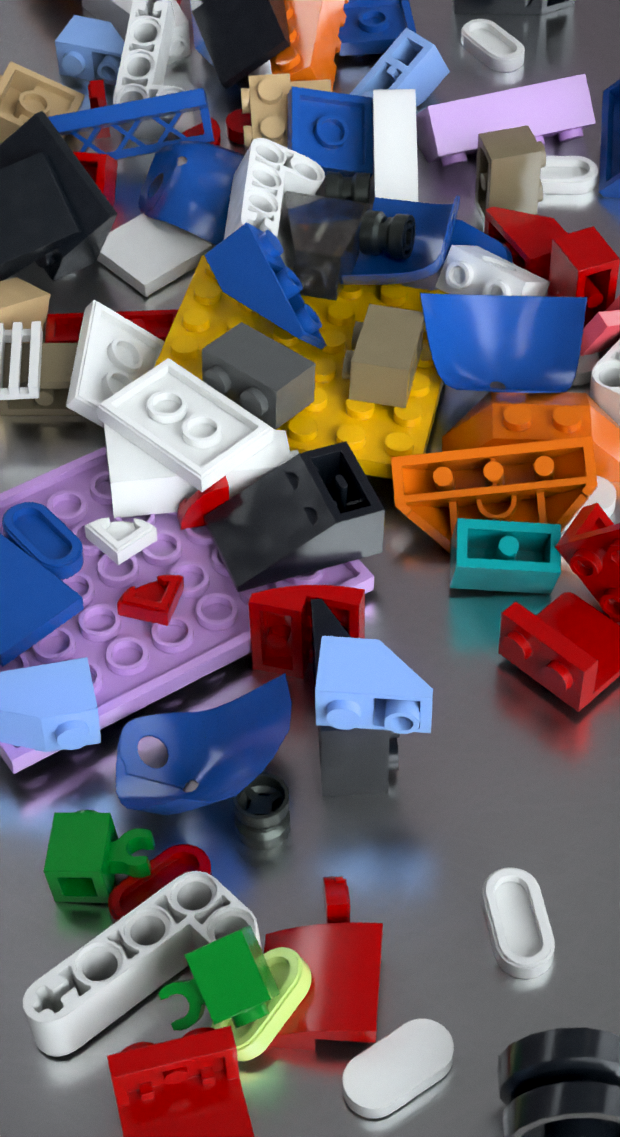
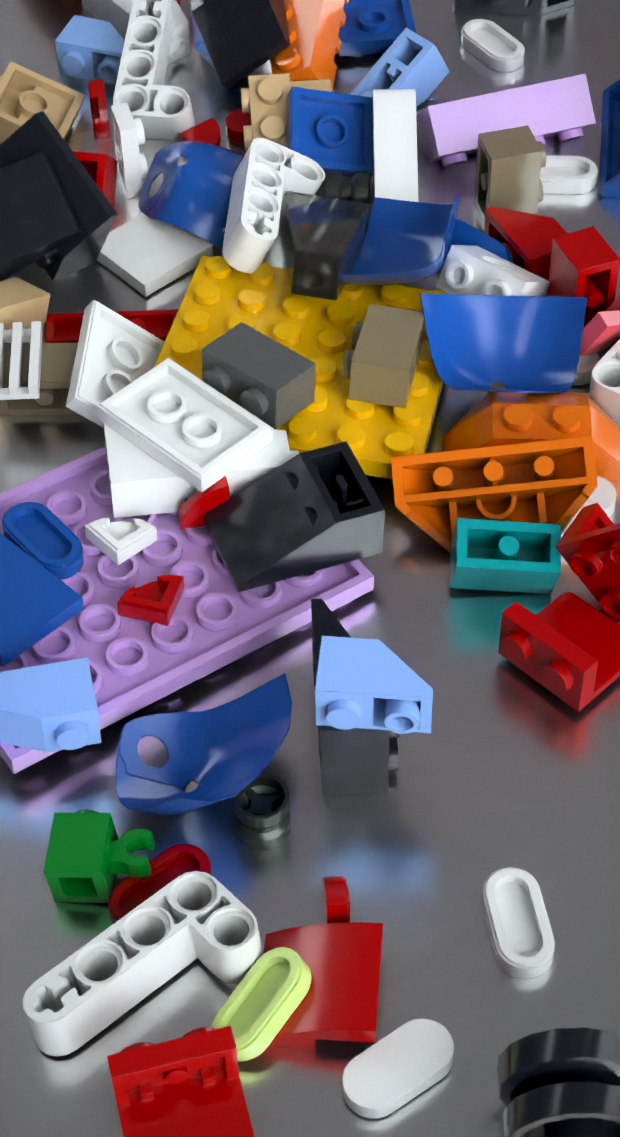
blue fence [48,88,215,160] -> none
green brick [158,925,280,1031] -> none
blue slope [204,222,327,349] -> none
red slope [248,585,365,679] -> none
pearl dark grey wheel [359,210,416,259] -> none
none -> white plate [110,103,148,199]

